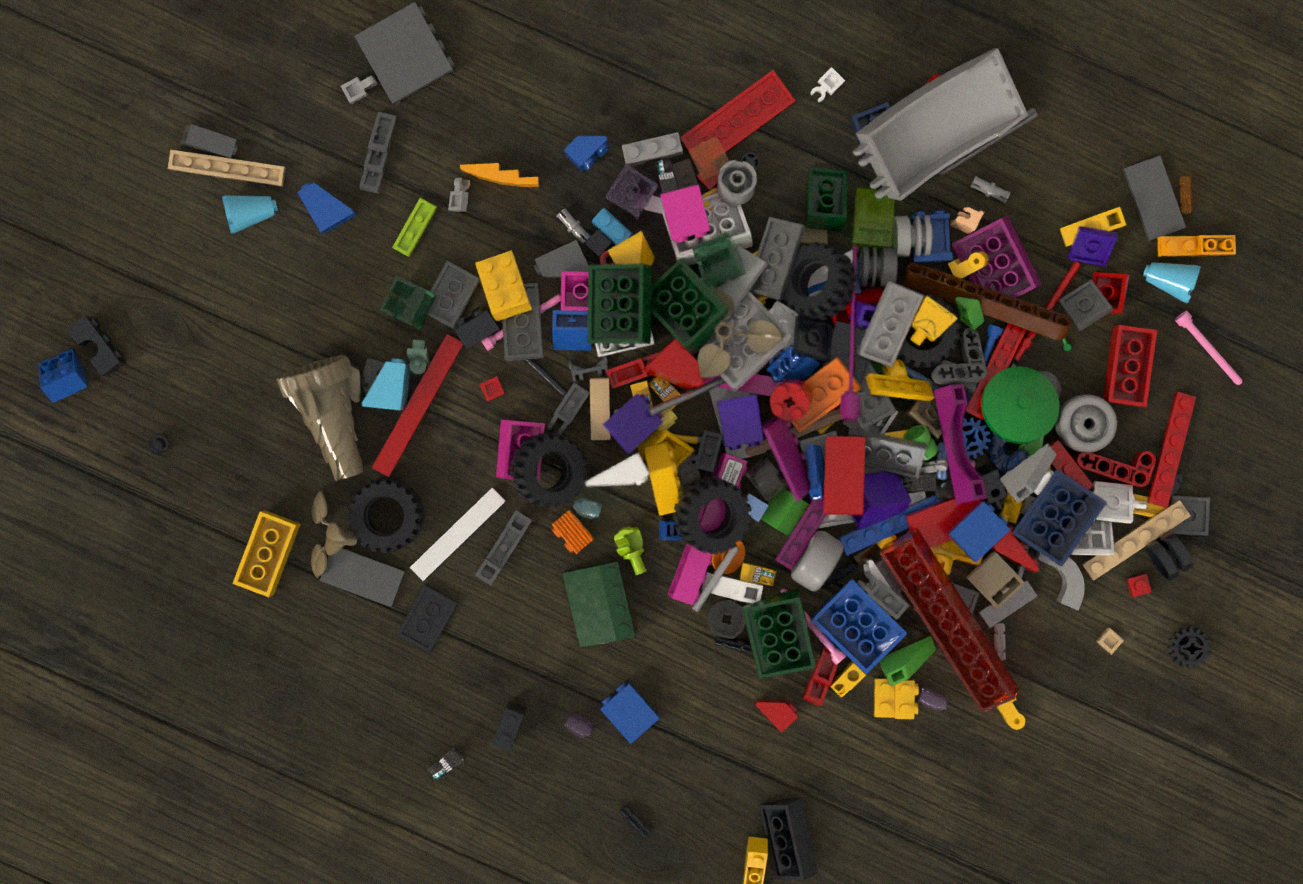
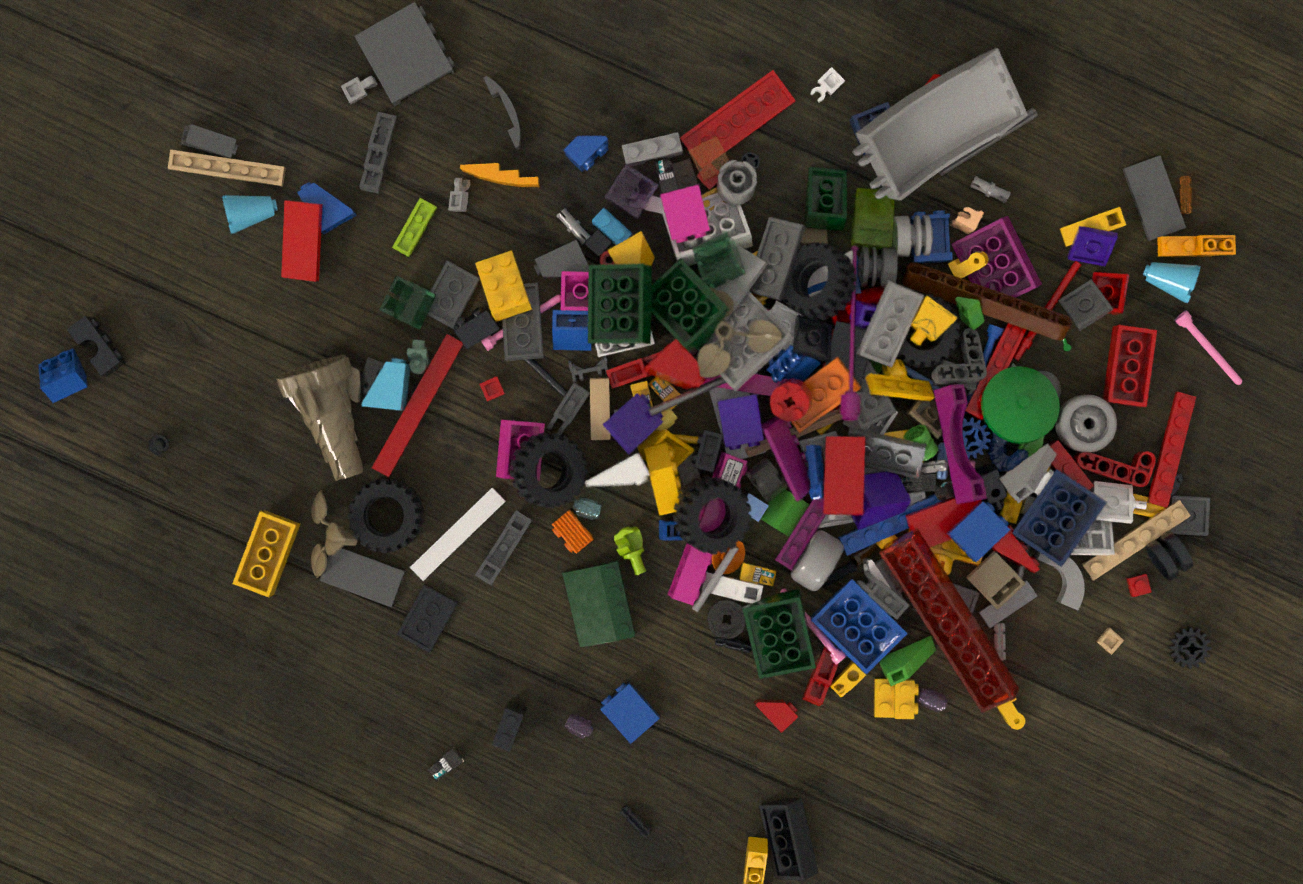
none -> red tile [281,200,322,282]
none -> dark grey slope [483,76,521,151]

